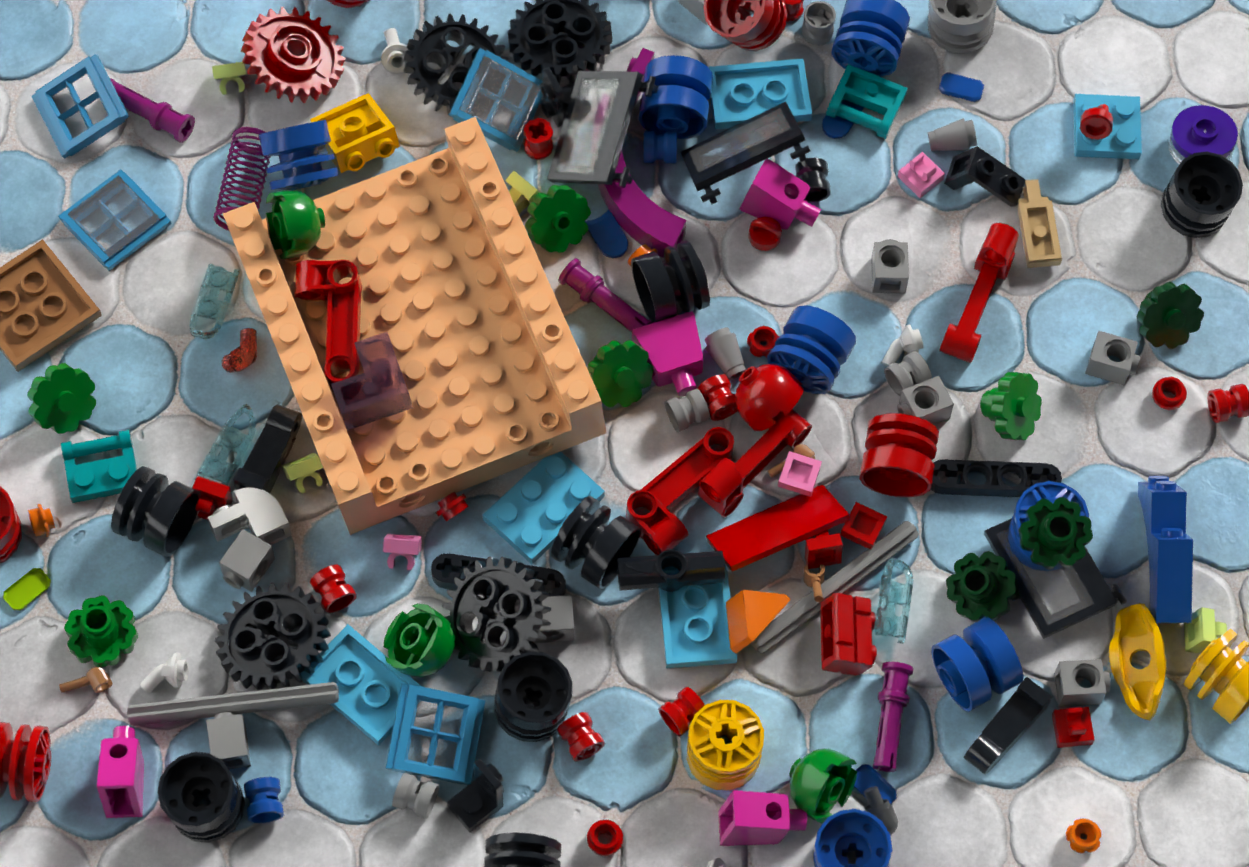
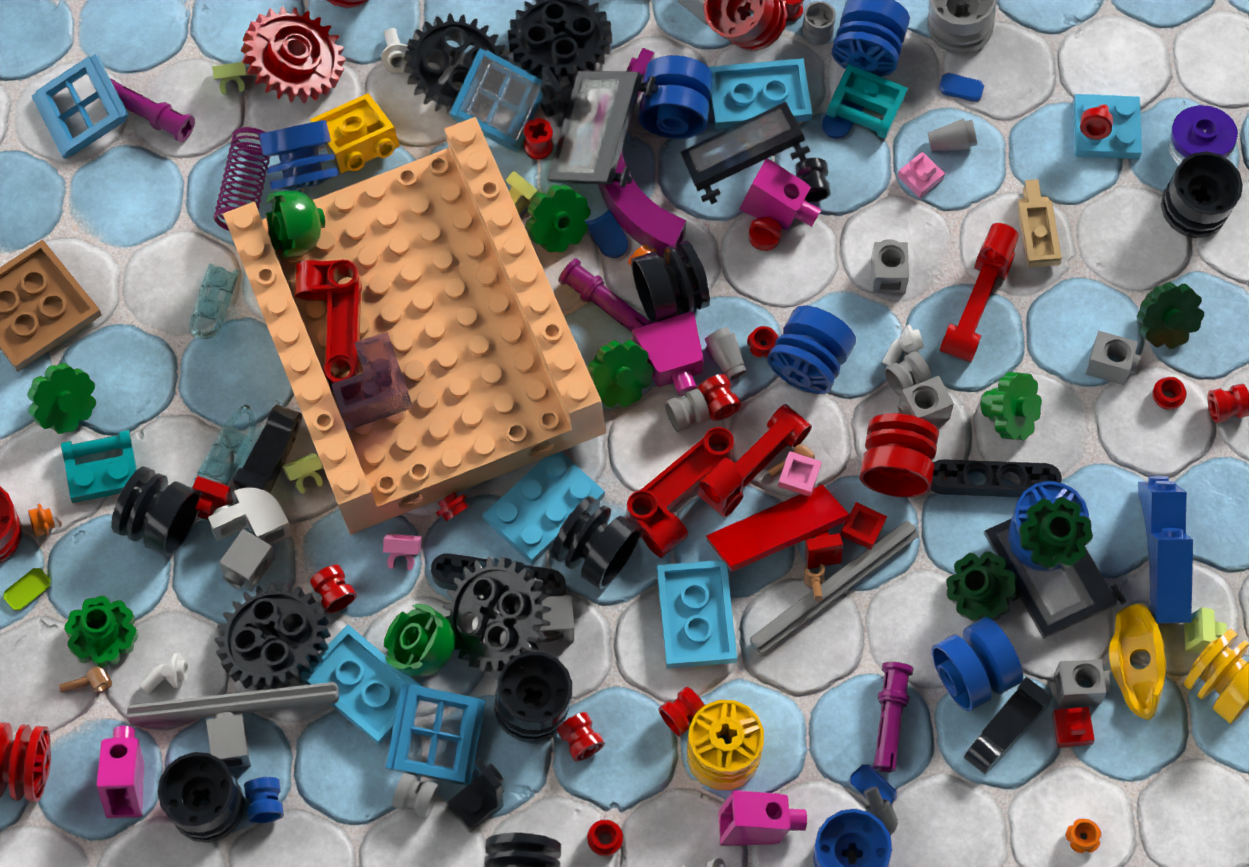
clear piece [59,169,171,271] -> none
clear red arm [222,328,257,373] -> none
black piece [617,549,725,592] -> none
blue wheel [643,131,677,164] -> none
orange slope [726,590,791,654] -> none
red cylinder [735,364,804,431] -> none
green cylinder [789,749,857,824] -> none
red brick [820,593,877,676] -> none
clear light blue piece [874,557,913,644] -> none
black bracket [944,146,1025,207] -> none

